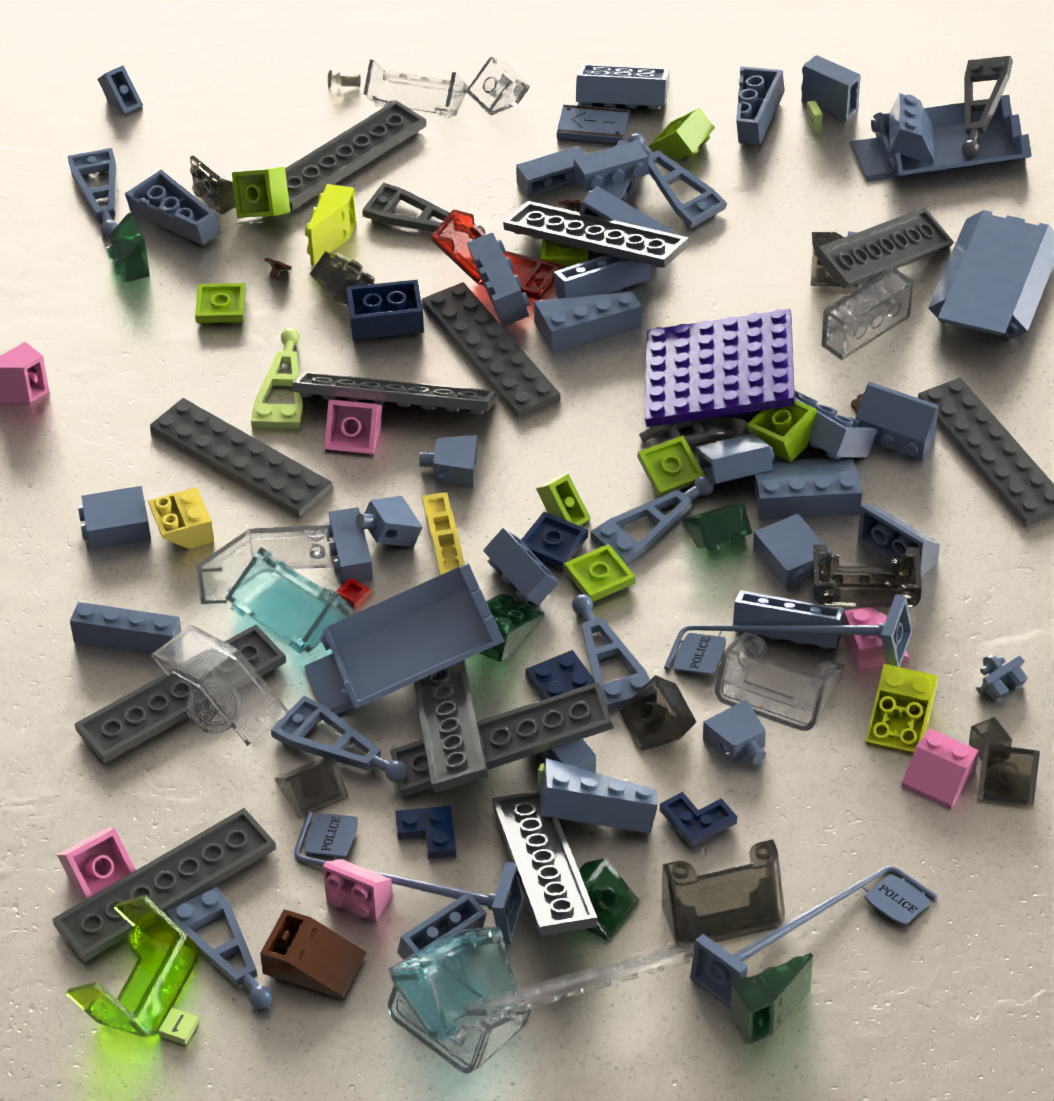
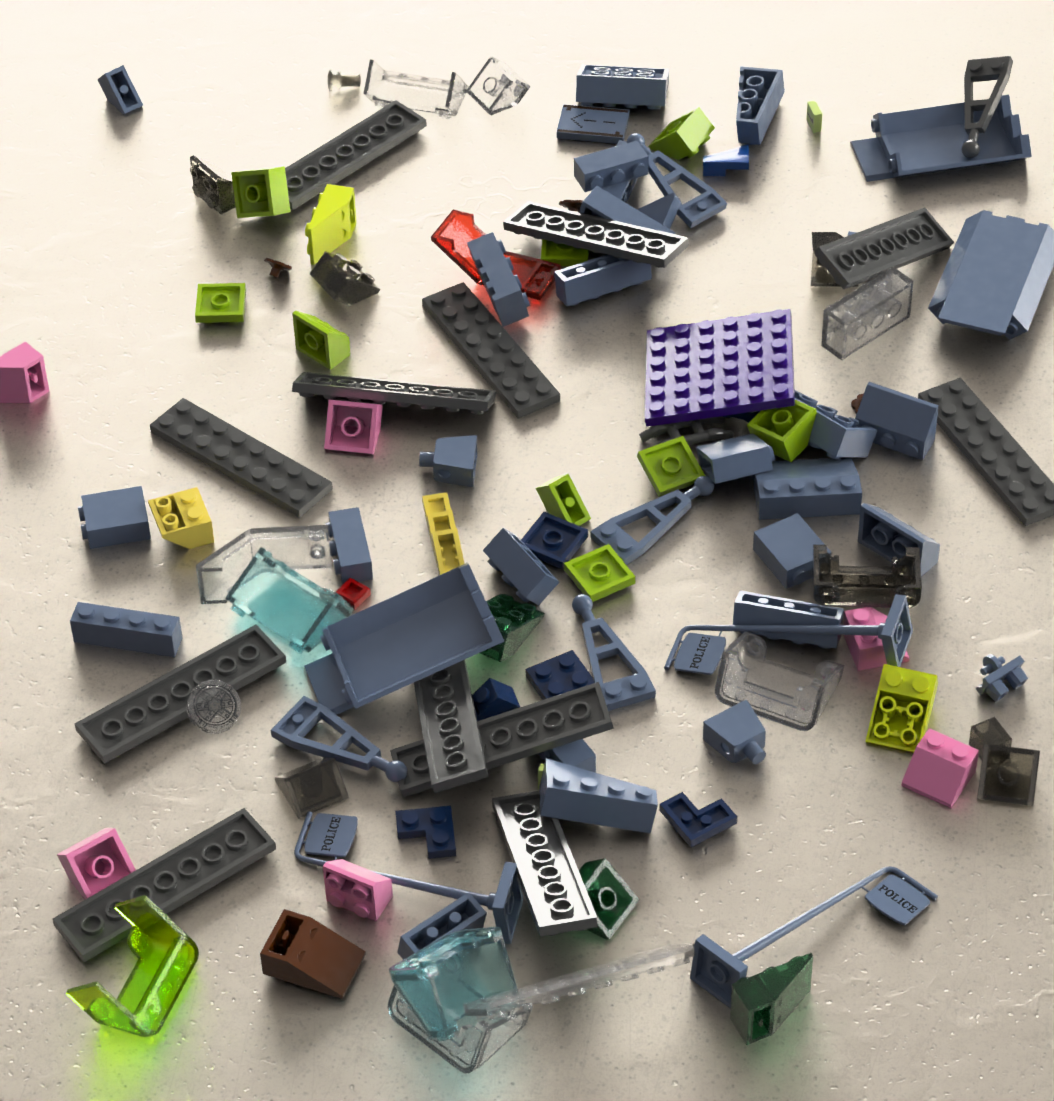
sand blue plate [67,148,119,238] -> none
clear green slope [106,212,150,283] -> none
sand blue wedge [124,169,221,245] -> none
clear windscreen [151,624,289,746] -> none
yellowish green tile [158,1008,199,1045] -> none
sand blue plate [167,886,273,1009] -> none
yellowish green plate [251,328,304,429] -> none
dark blue brick [346,279,424,340] -> none
sand blue torso [356,496,423,547] -> none
dark grey plate [362,182,486,241] -> none
sand blue brick [516,146,585,198] -> none
sand blue wedge [534,291,642,353] -> none
clear smoke slope [619,675,697,751] -> none
clear smoke windscreen [662,839,785,948] -> none
clear green slope [682,504,753,551] -> none
sand blue brick [801,55,861,121] -> none
sand blue slope [889,93,934,165] -> none
none -> lime slope [292,311,351,370]
none -> dark blue slope [472,678,520,721]
none -> sand blue slope [637,193,681,229]
none -> blue slope [703,144,749,176]

